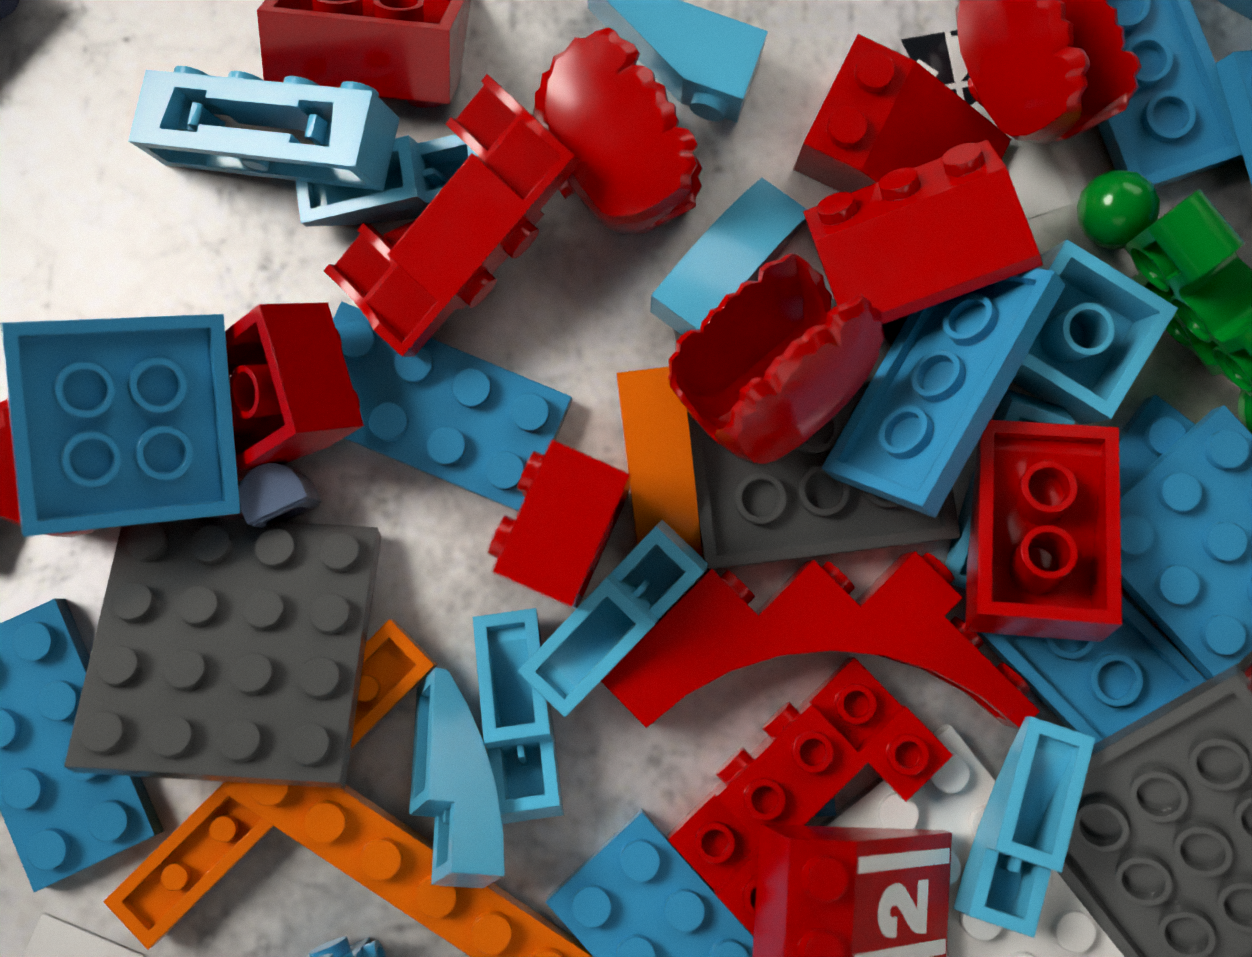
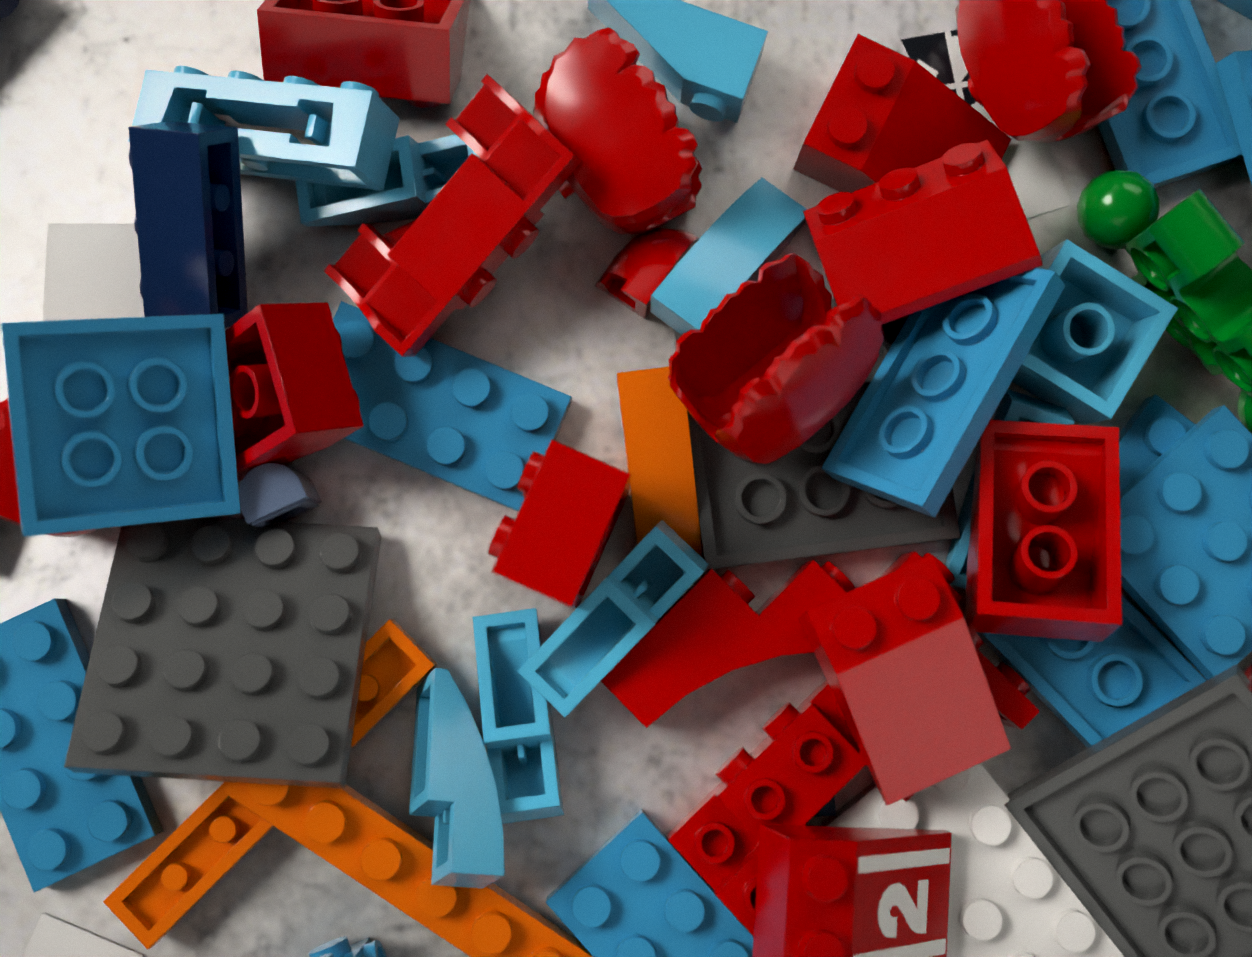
medium azure slope [953,716,1095,938] -> none
none -> white sticker [42,223,144,321]
none -> dark blue brick [128,121,248,329]
none -> red brick [595,228,699,319]
none -> red slope [798,554,1011,806]

